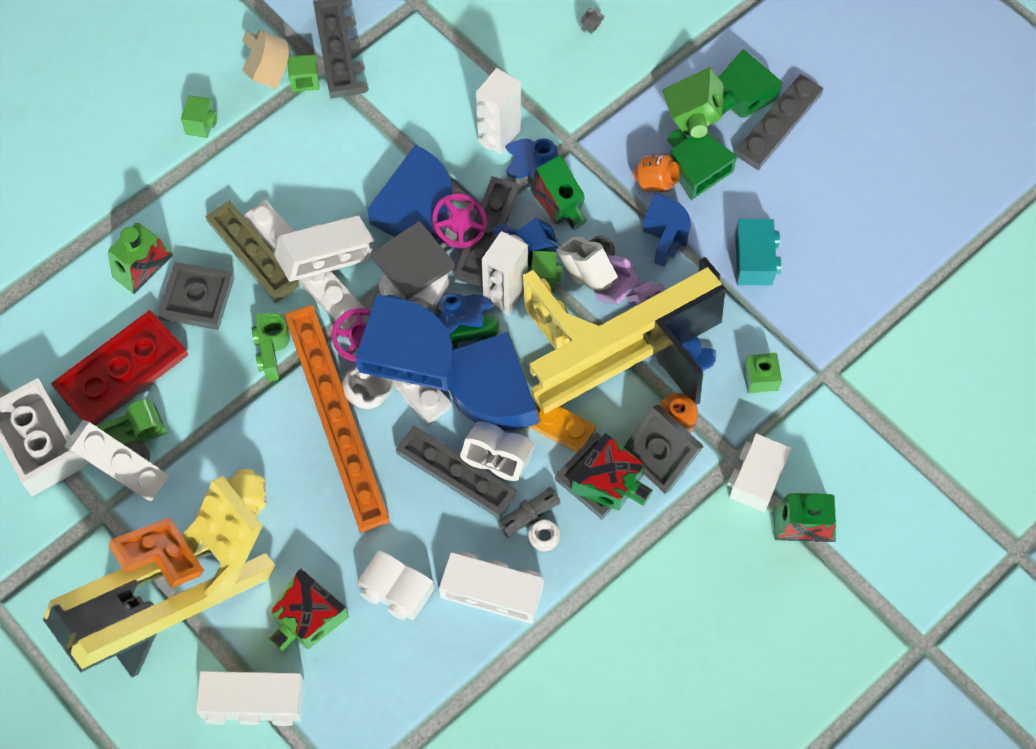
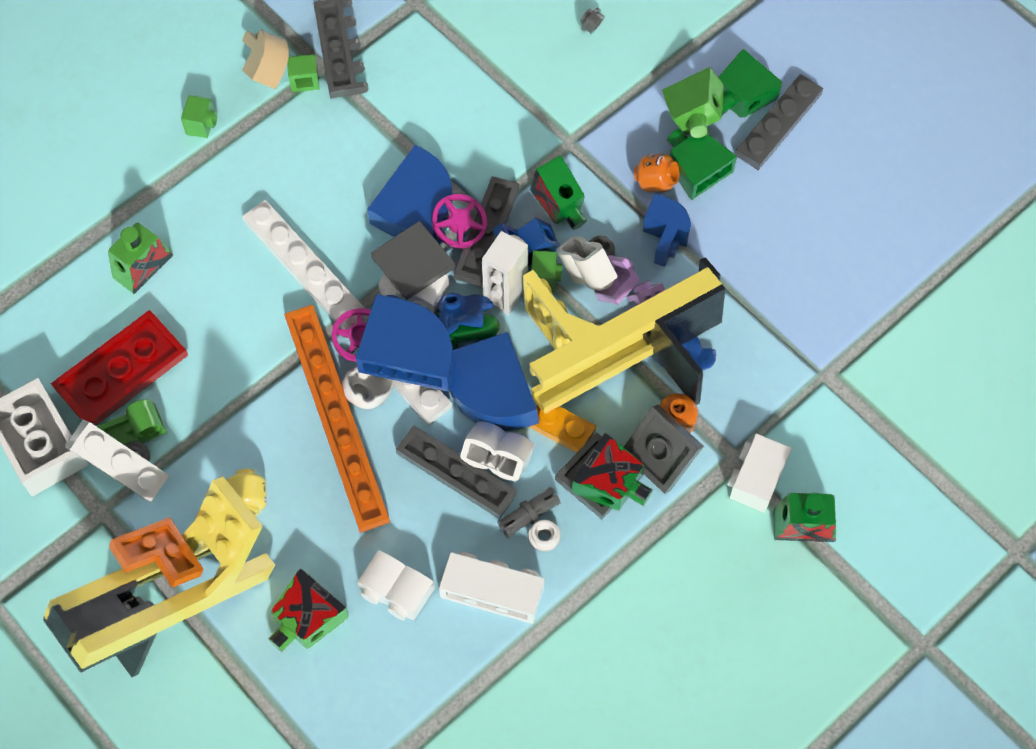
dark grey plate [158,262,234,330] -> none
white brick [196,671,305,726] -> none
olive plate [205,200,300,303] -> none
bright green plate [251,313,290,382] -> none
white brick [274,215,375,282] -> none
white brick [476,68,521,154] -> none
blue plate [505,138,558,180] -> none
teal piece [735,219,781,286] -> none
bright green plate [744,353,782,393] -> none

